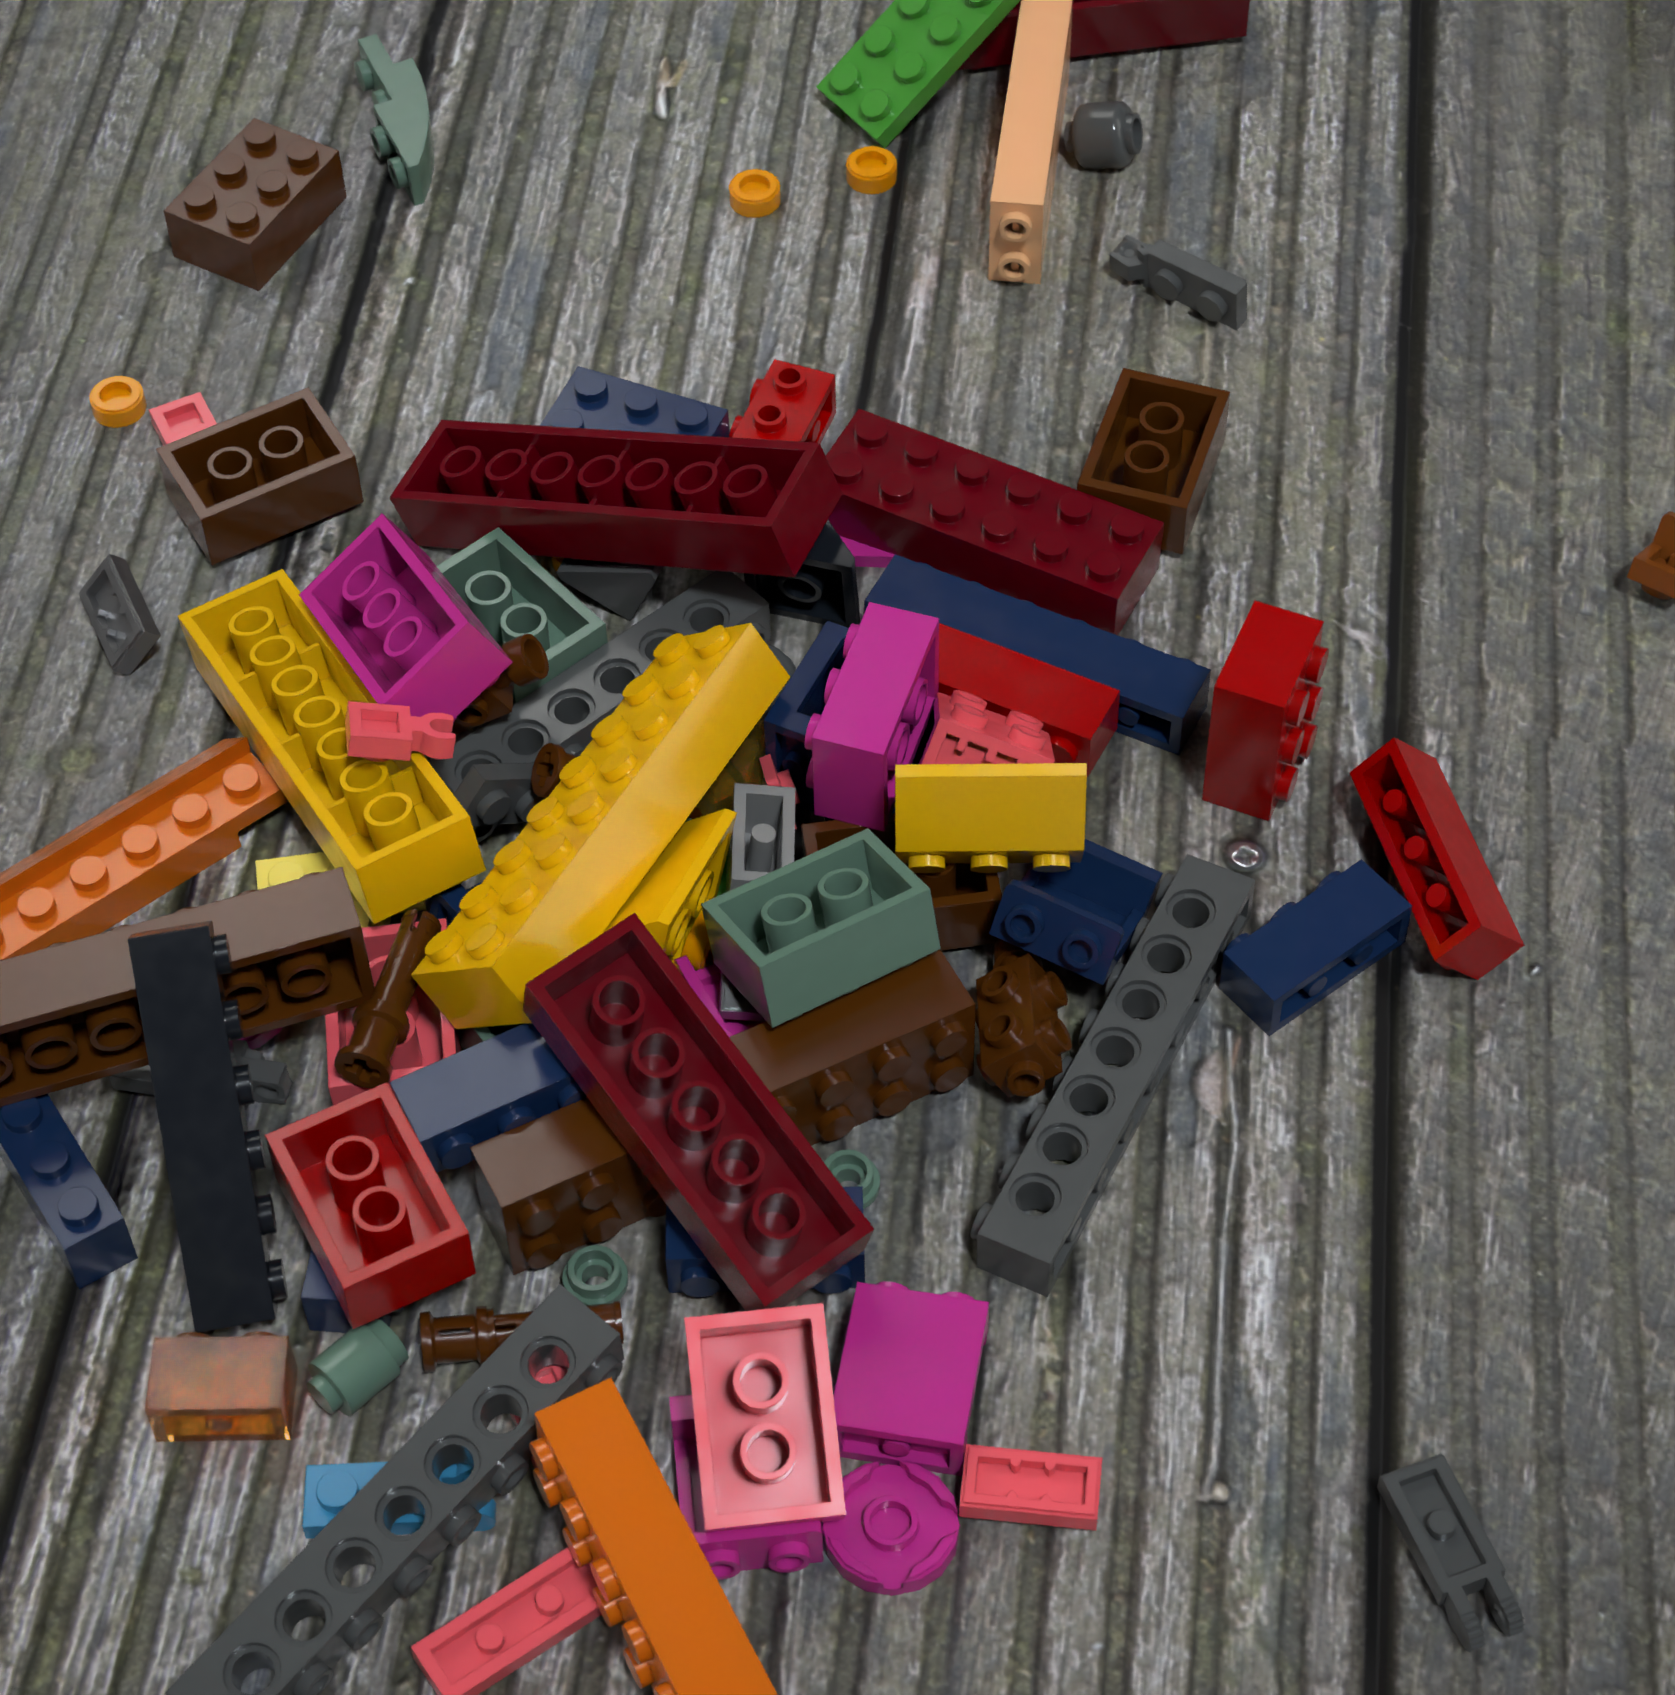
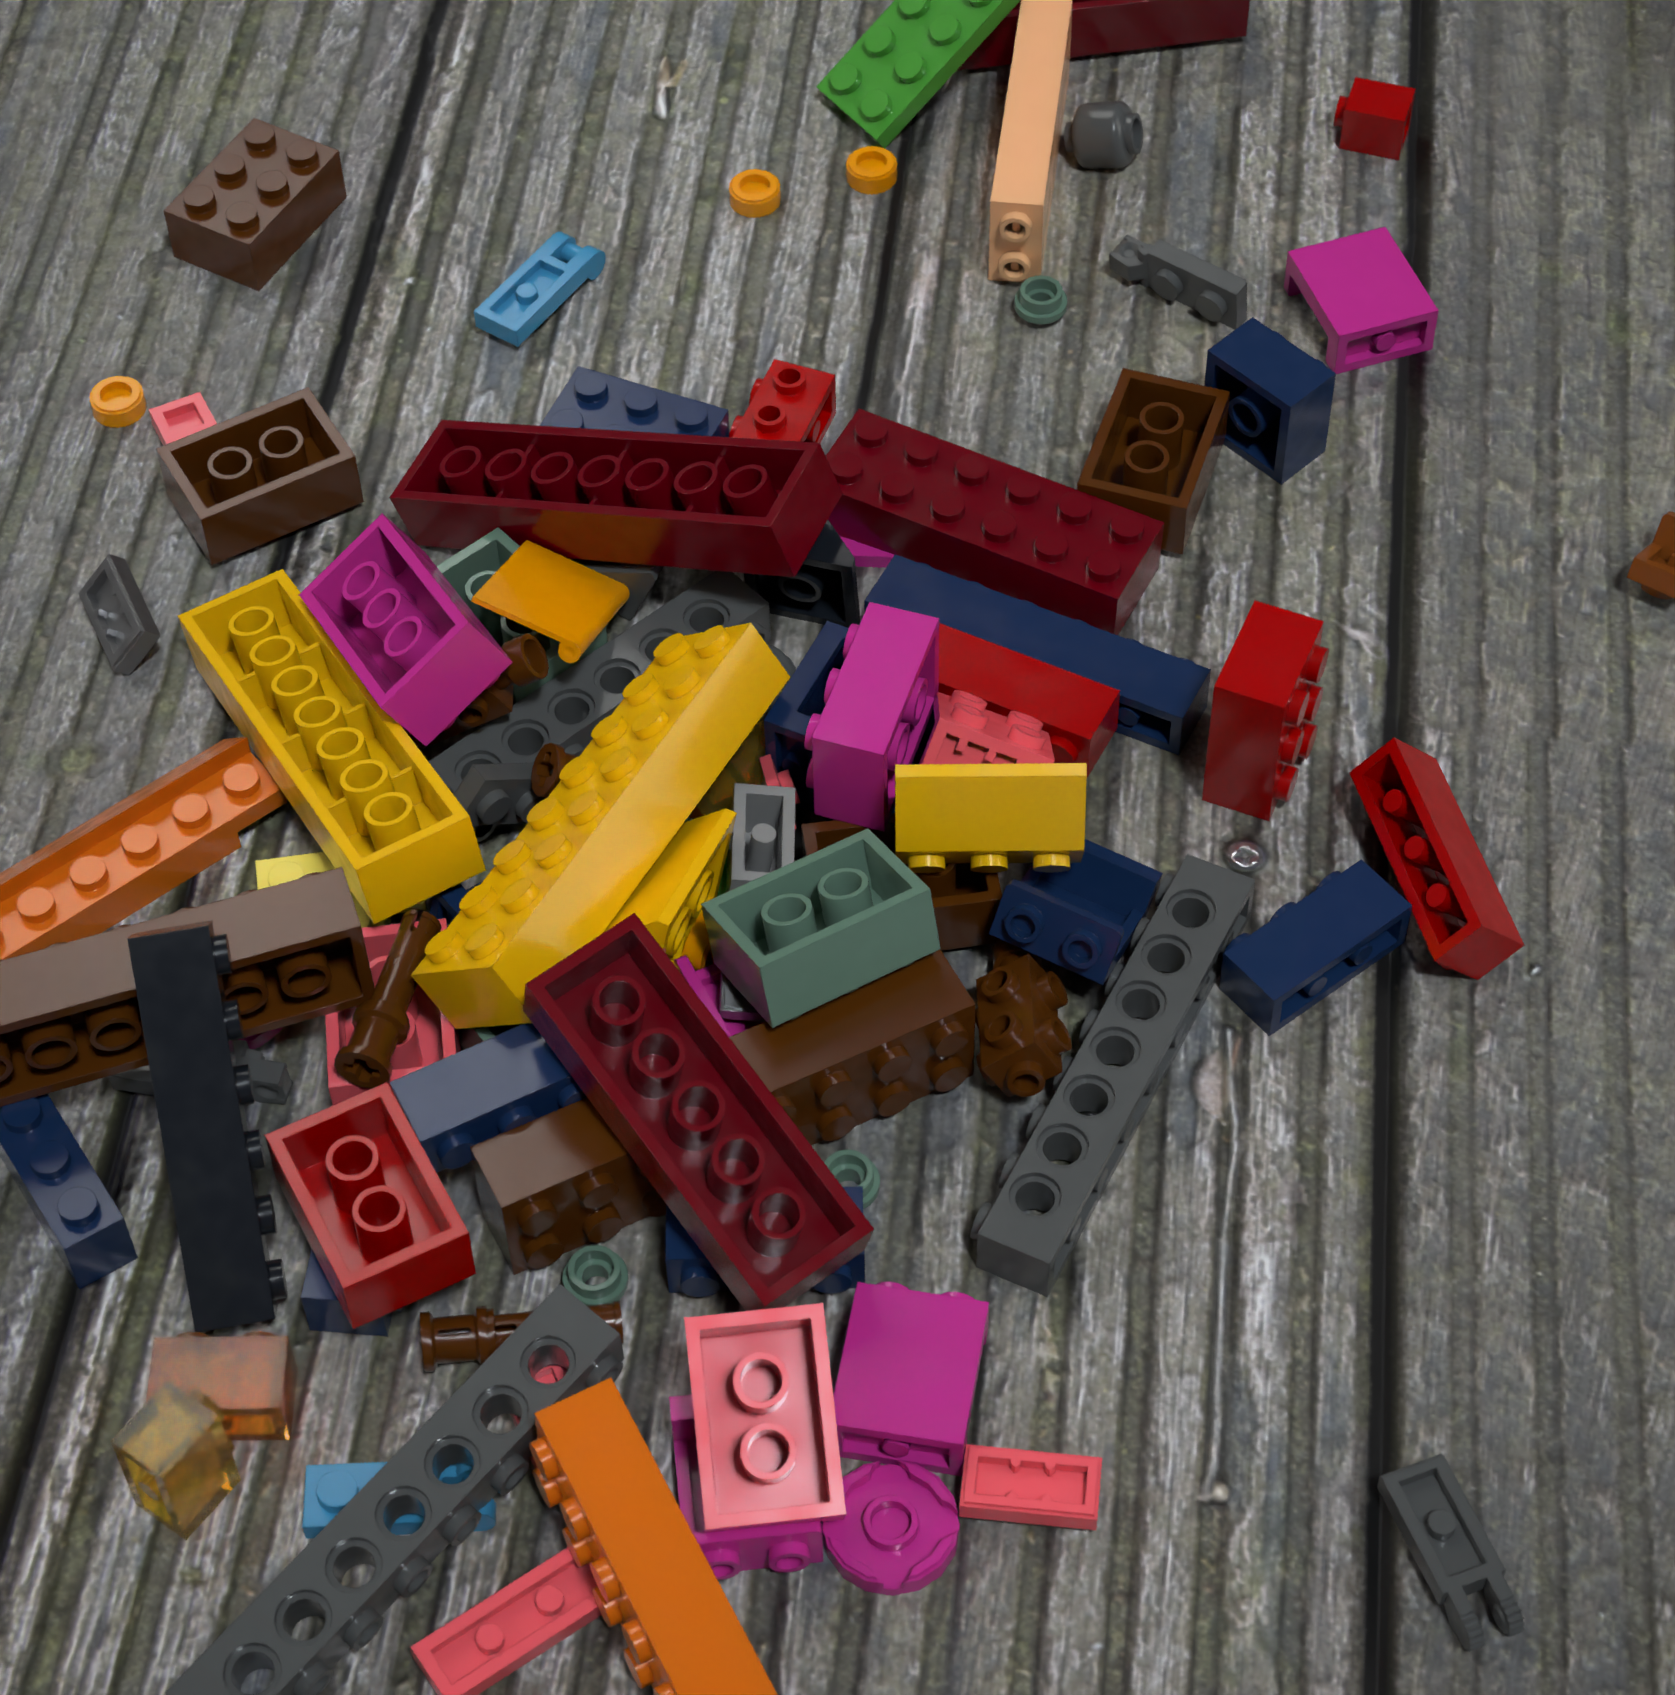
sand green brick [306,1319,409,1416] -> none
coral plate [345,701,456,762] -> none
sand green slope [354,34,435,206] -> none
none -> clear yellow brick [111,1380,241,1540]
none -> light orange piece [471,540,630,663]
none -> dark azure plate [474,231,606,347]
none -> sand green plate [1014,275,1067,324]
none -> dark blue brick [1204,317,1336,485]
none -> dark pink panel [1284,227,1439,374]
none -> red brick [1334,77,1416,160]

